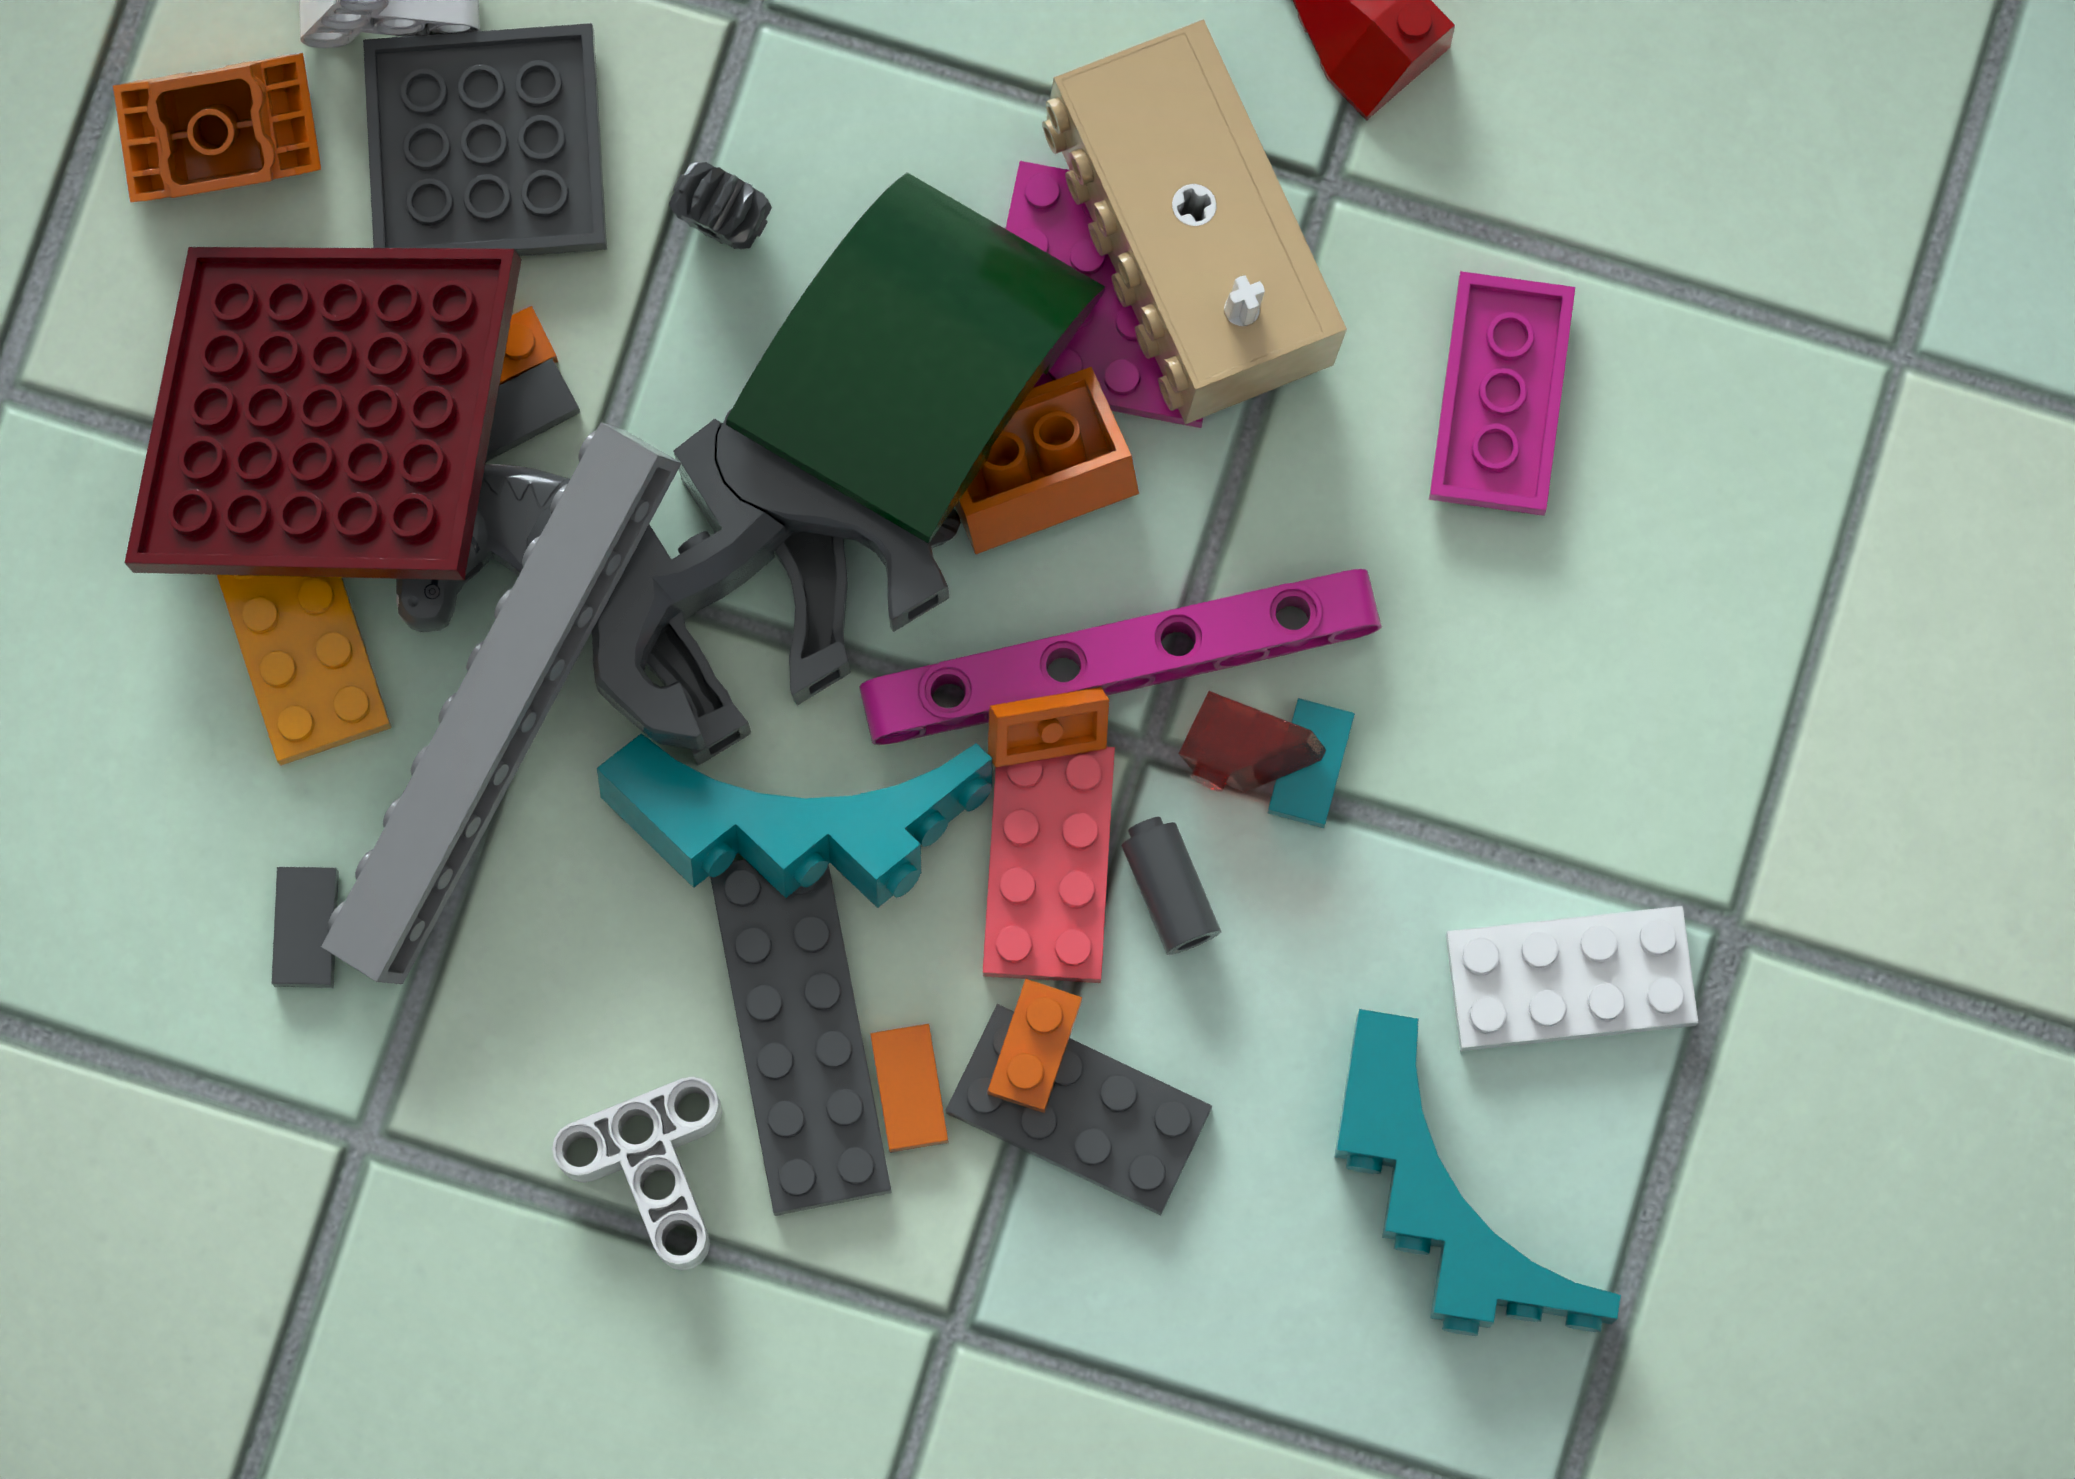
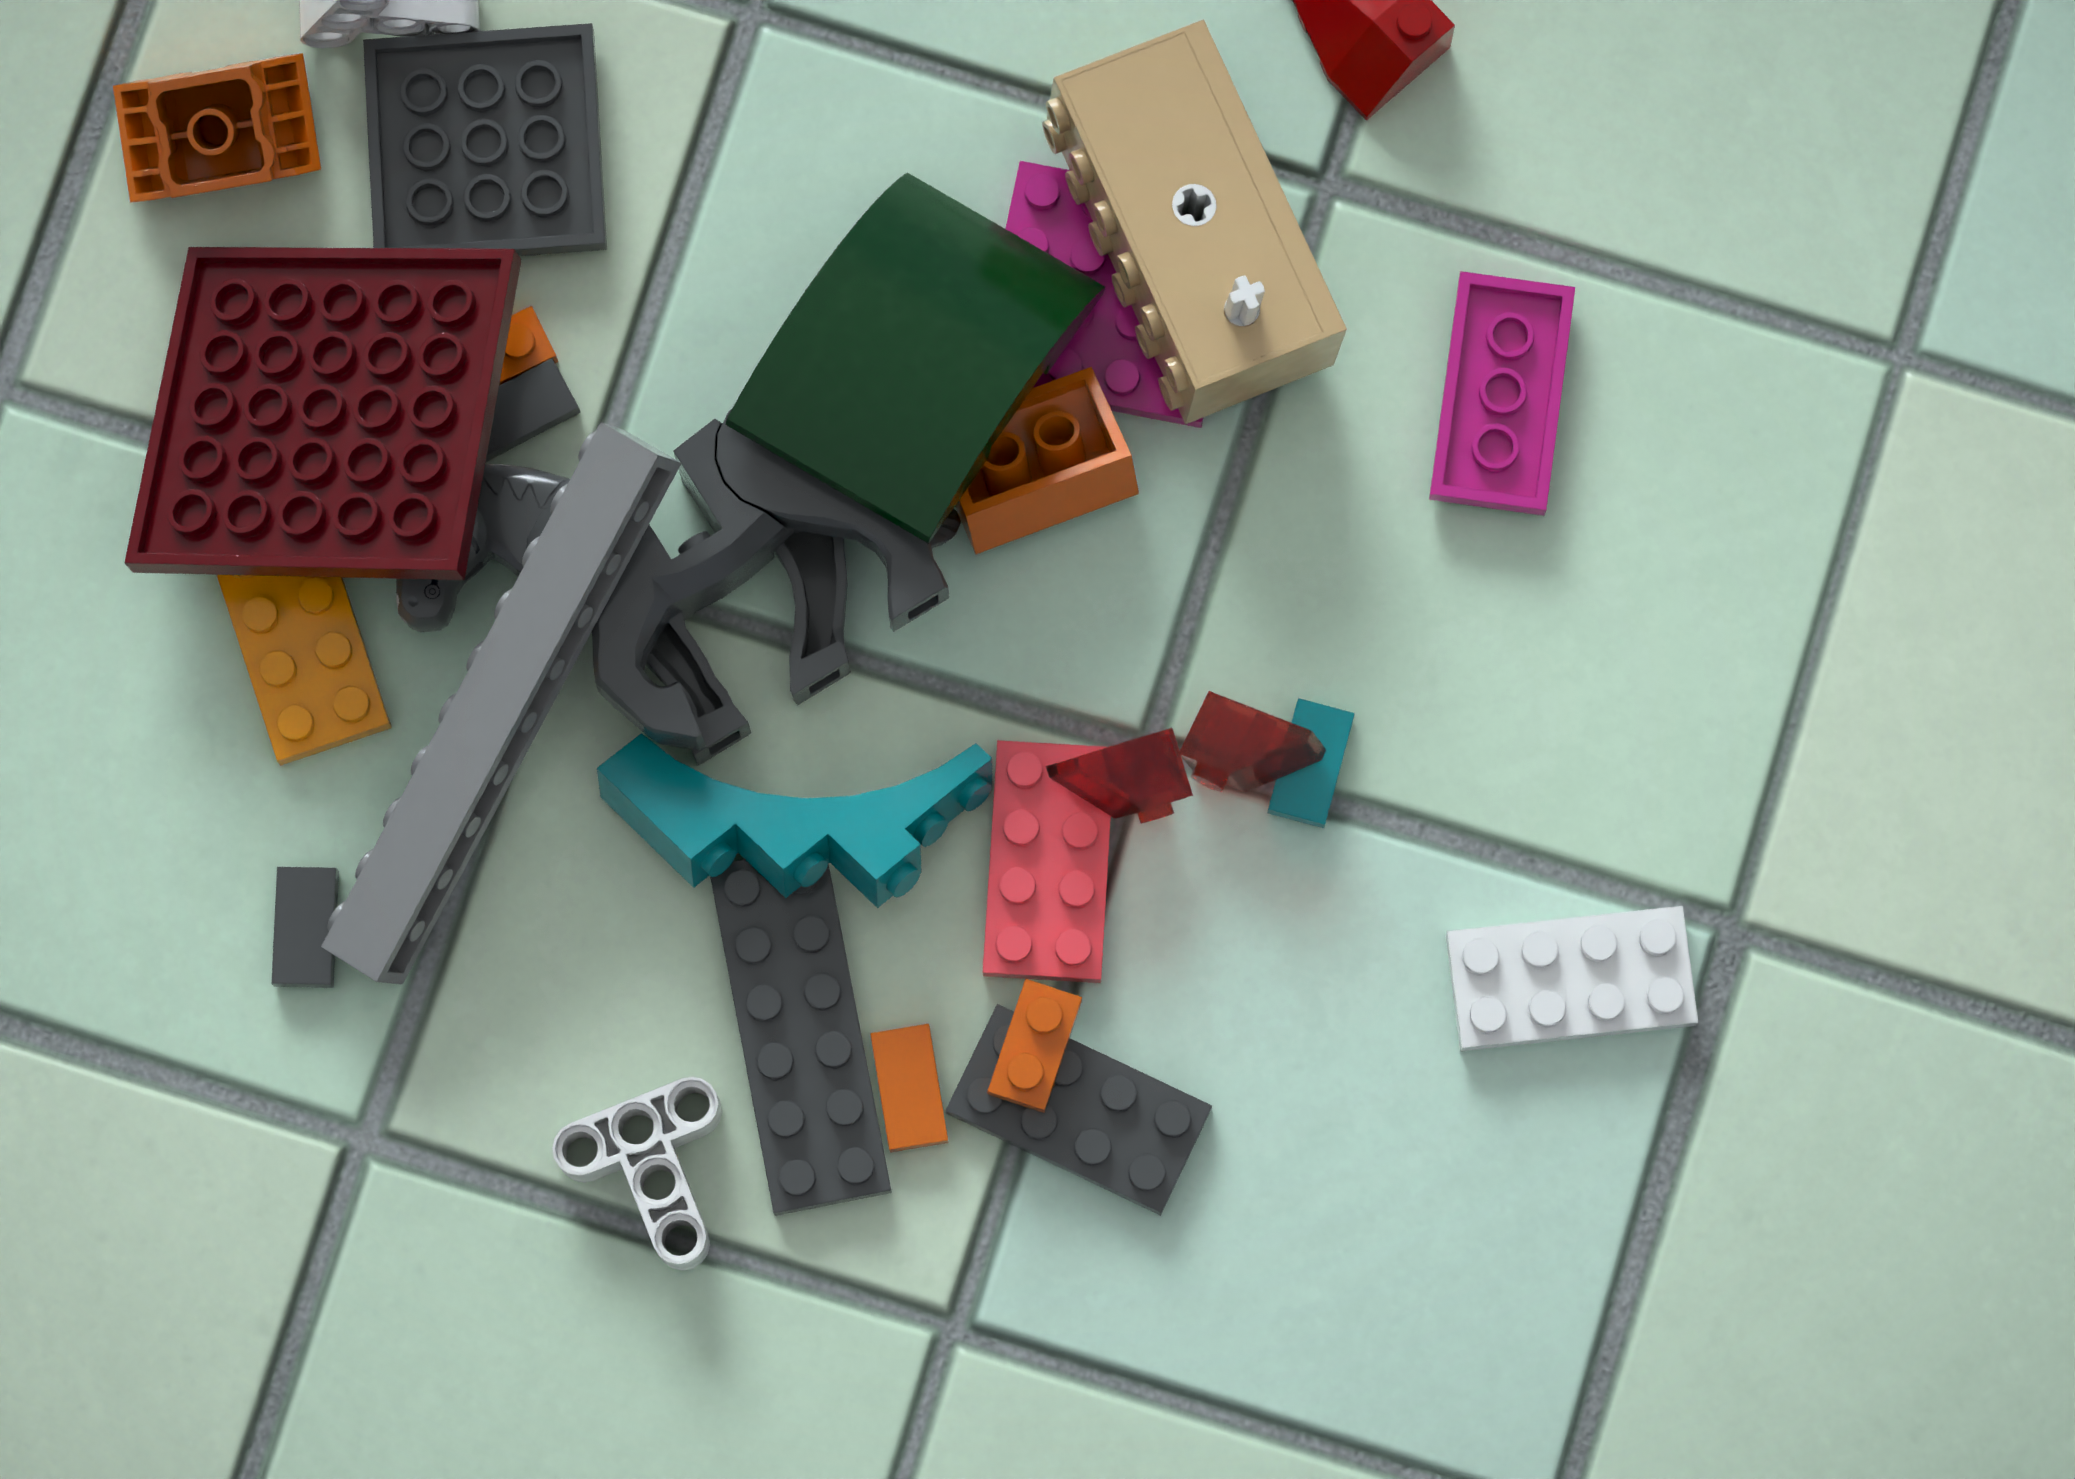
dark grey gear [669,162,772,249] -> none
dark pink beam [859,569,1382,745] -> none
orange plate [988,687,1109,768] -> none
dark grey brick [1121,817,1221,955] -> none
teal arch [1334,1009,1621,1336] -> none
none -> clear red slope [1046,728,1193,824]

